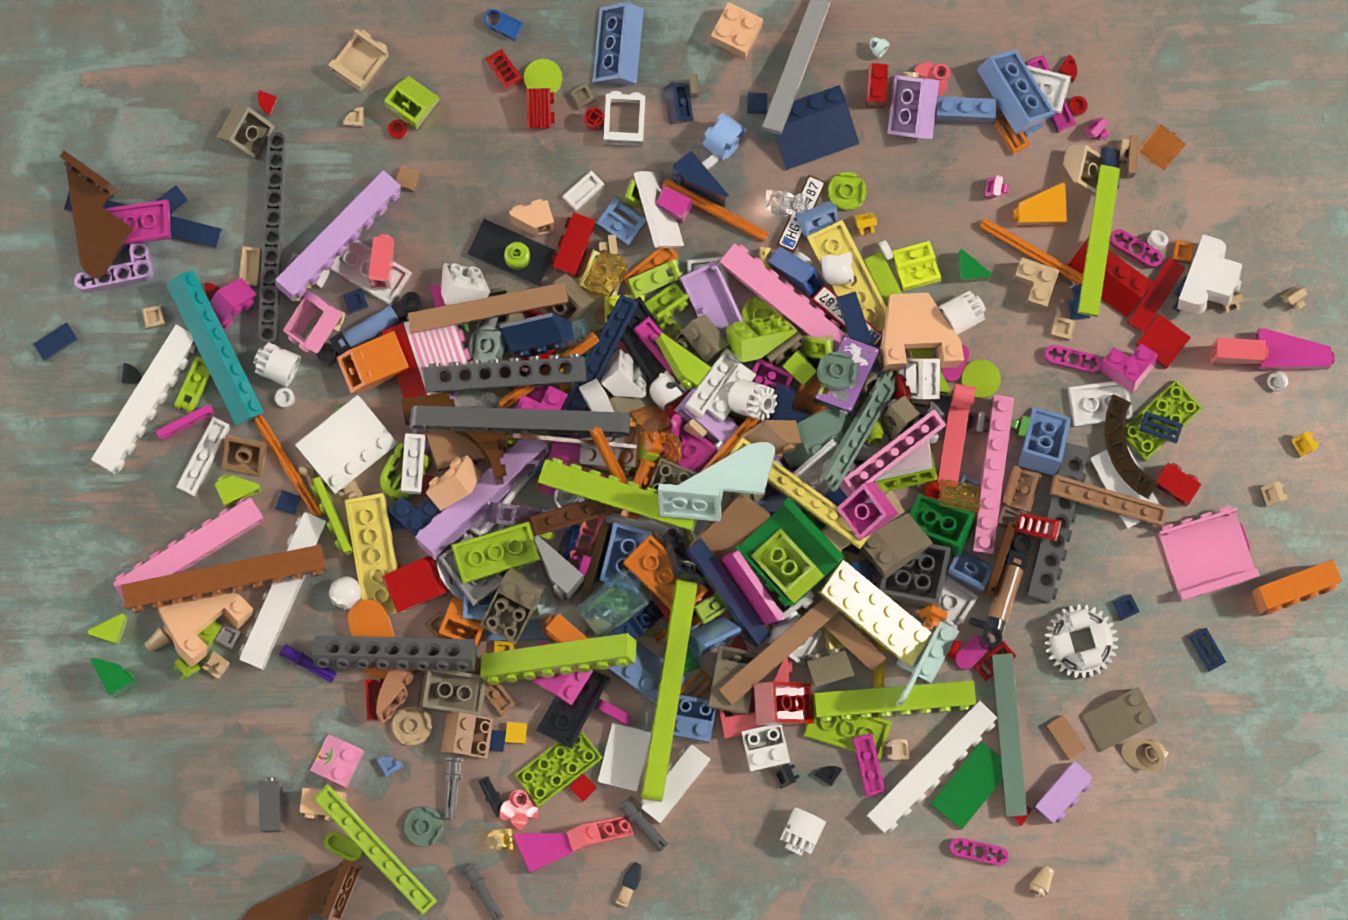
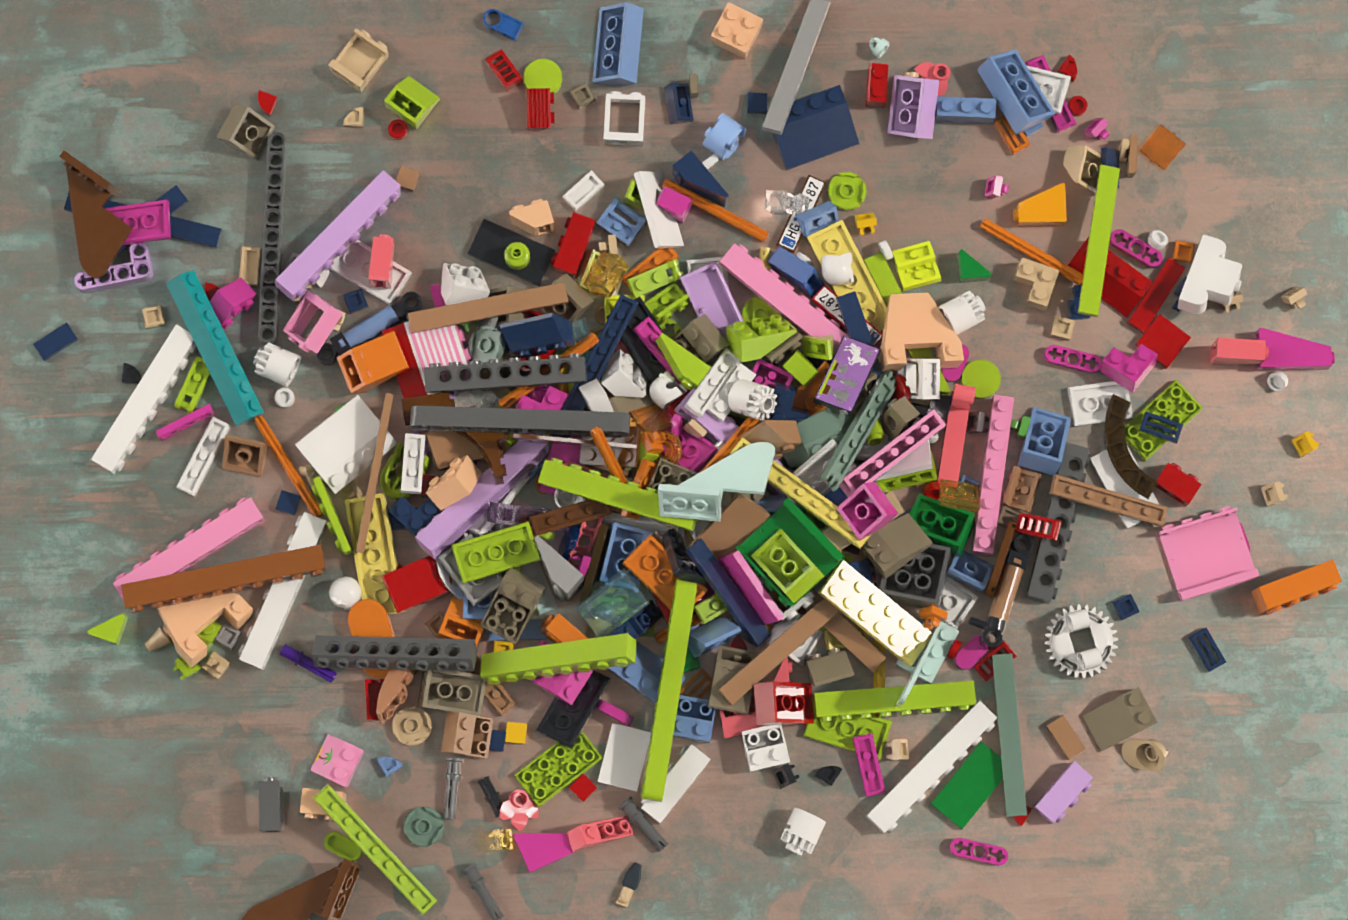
green slope [90,657,137,698] -> none
lime slope [214,475,263,508] -> none
red wheel [584,107,604,131] -> none
sand green tile [817,352,858,391] -> none
tan cone [1029,866,1055,897] -> none
none -> medium nougat tile [355,393,394,553]

